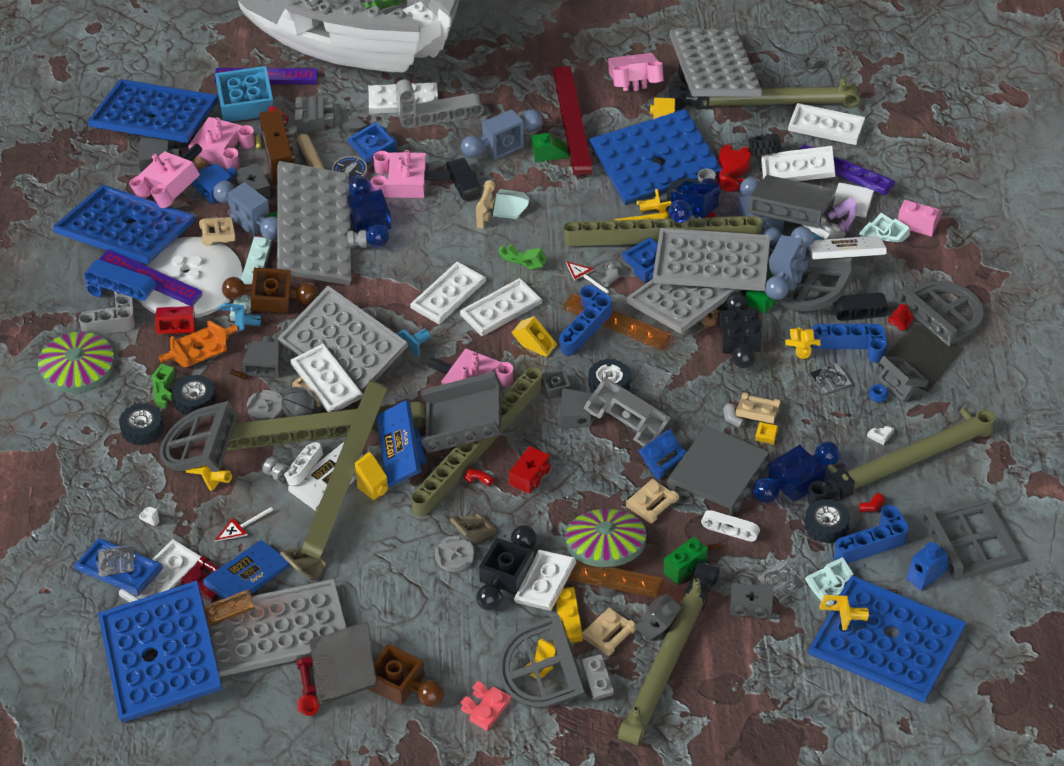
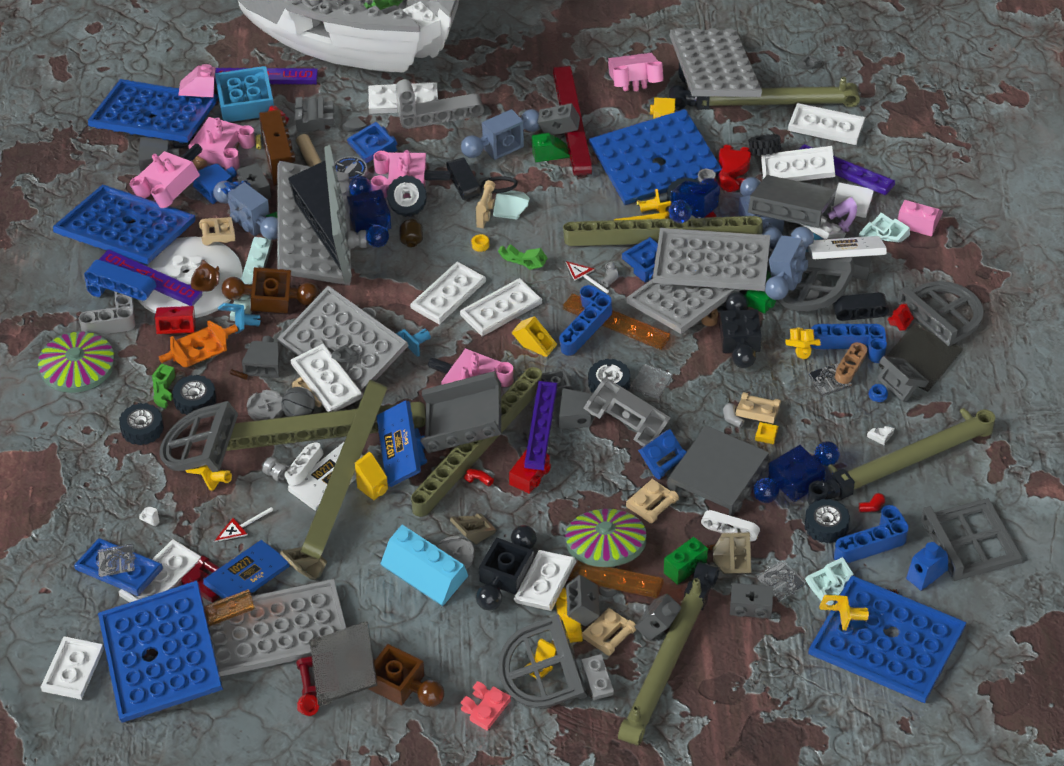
none -> white plate [41,636,104,700]
none -> bright pink slope [179,64,215,97]
none -> reddish brown hat [190,260,220,292]
none -> blue piece [221,180,251,195]
none -> black piece [288,145,352,284]
none -> dark grey tile [331,345,359,362]
none -> medium azure slope [381,525,468,606]
none -> black wheel [387,175,427,217]
none -> dark brown head [399,219,423,247]
none -> yellow tile [471,234,490,252]
none -> black tyre [480,176,518,193]
none -> dark purple tile [524,381,558,470]
none -> dark grey brick [538,103,580,135]
none -> dark grey brick [566,575,600,627]
none -> dark tan slope [713,532,751,574]
none -> medium nougat beam [835,342,867,384]

